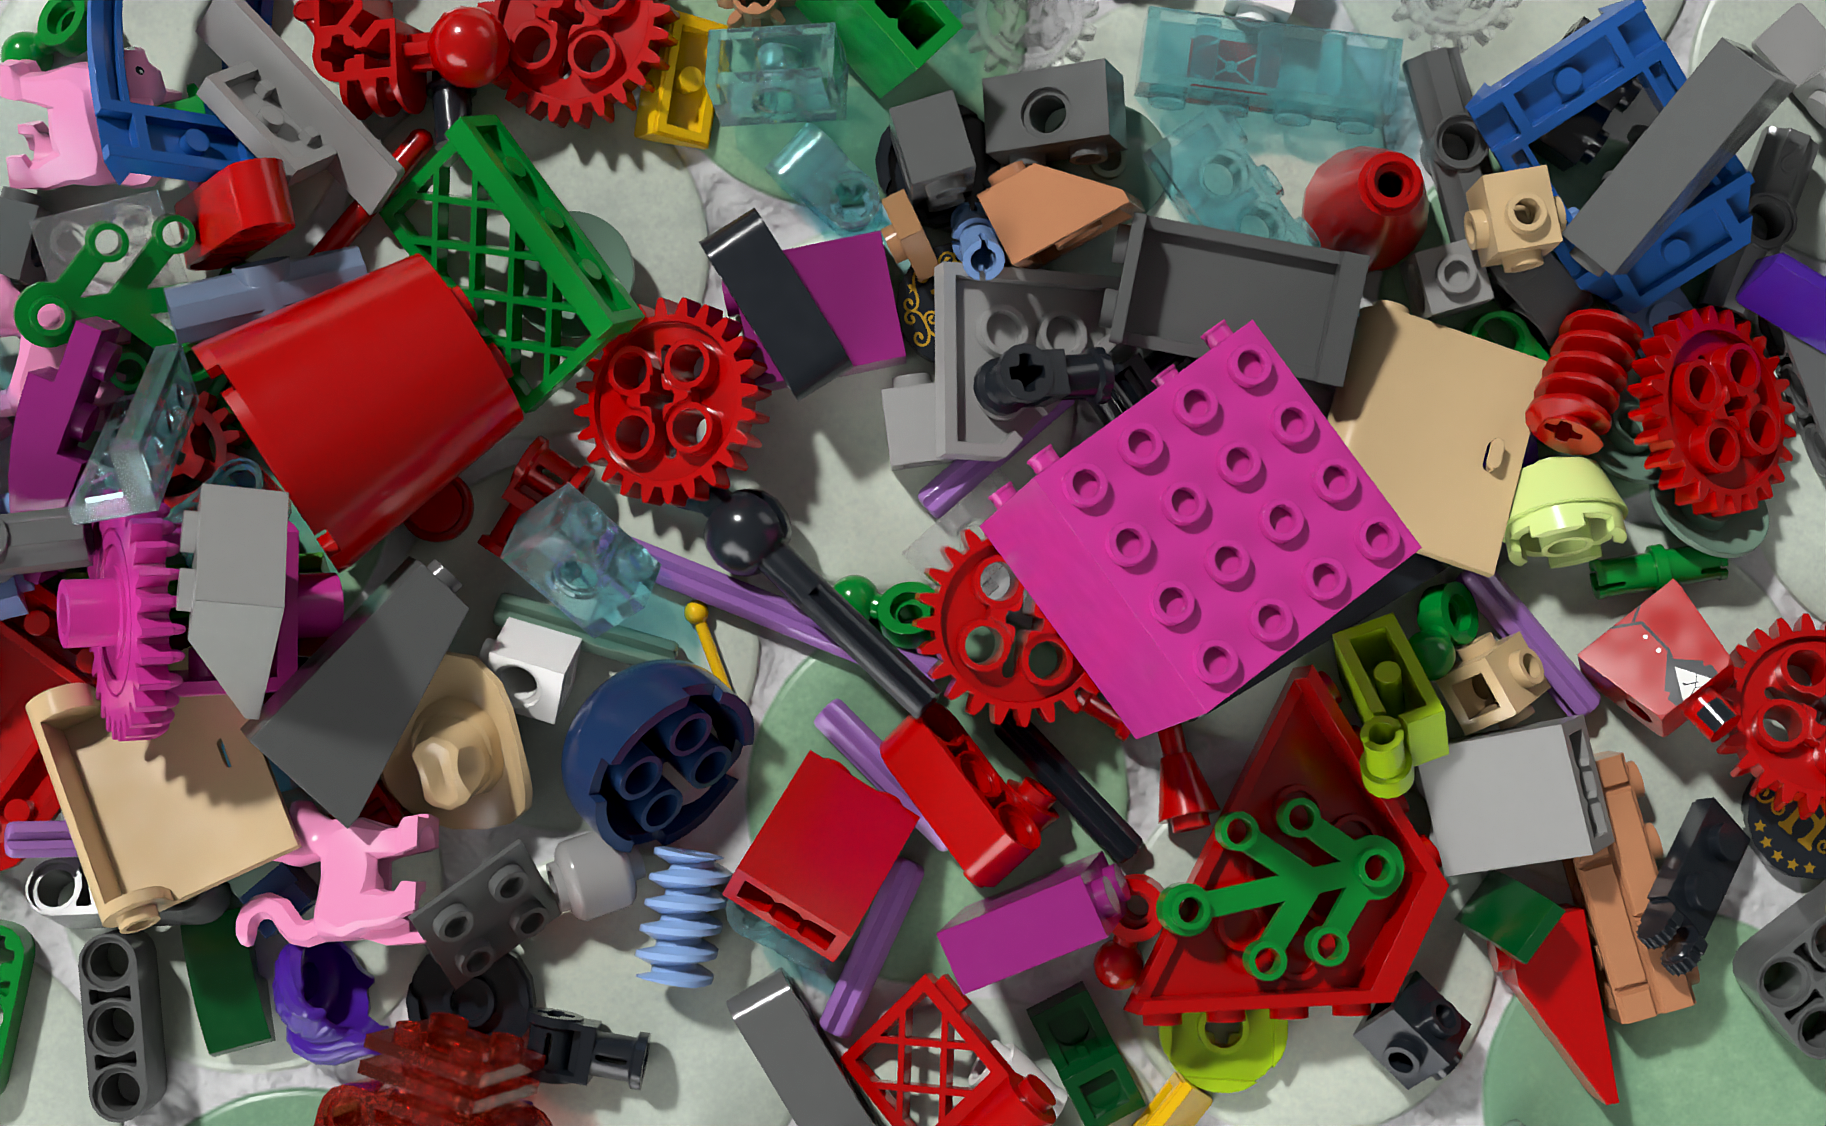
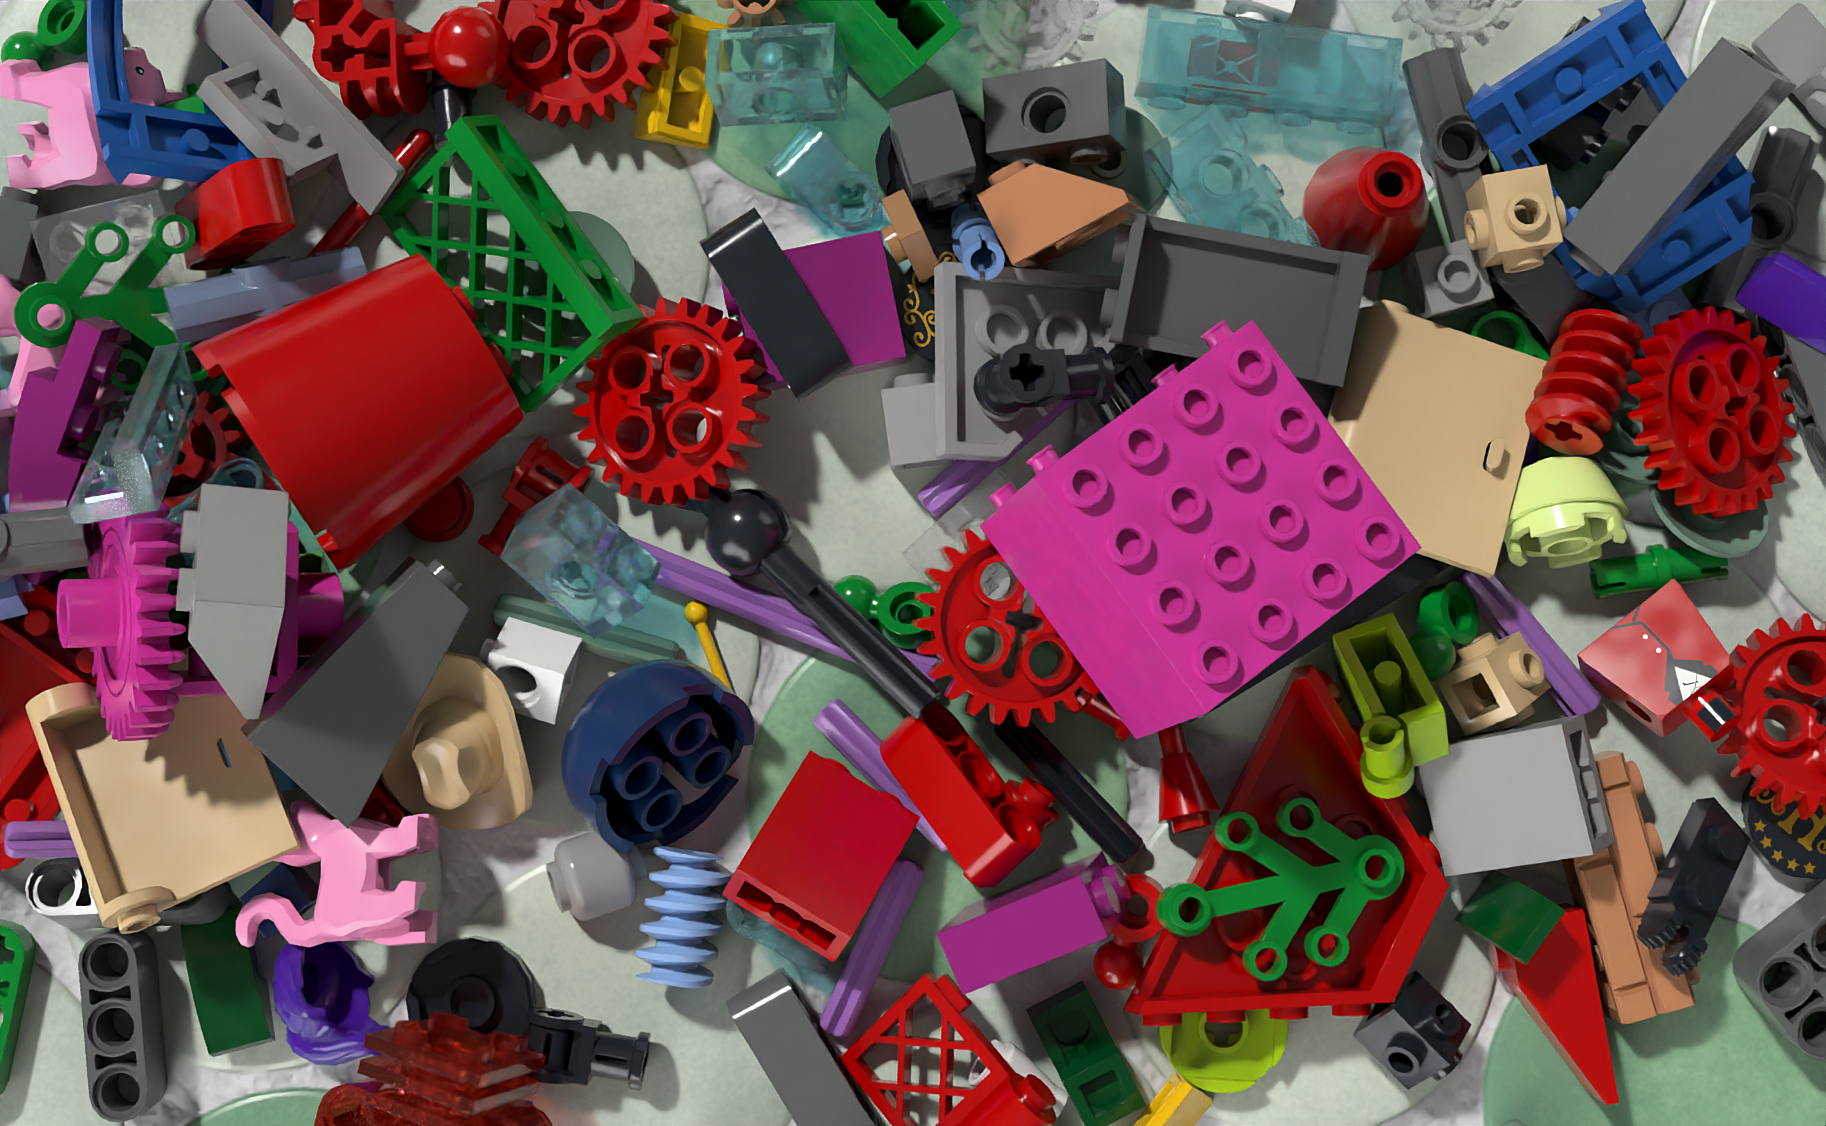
dark grey hinge [408,838,562,990] -> none

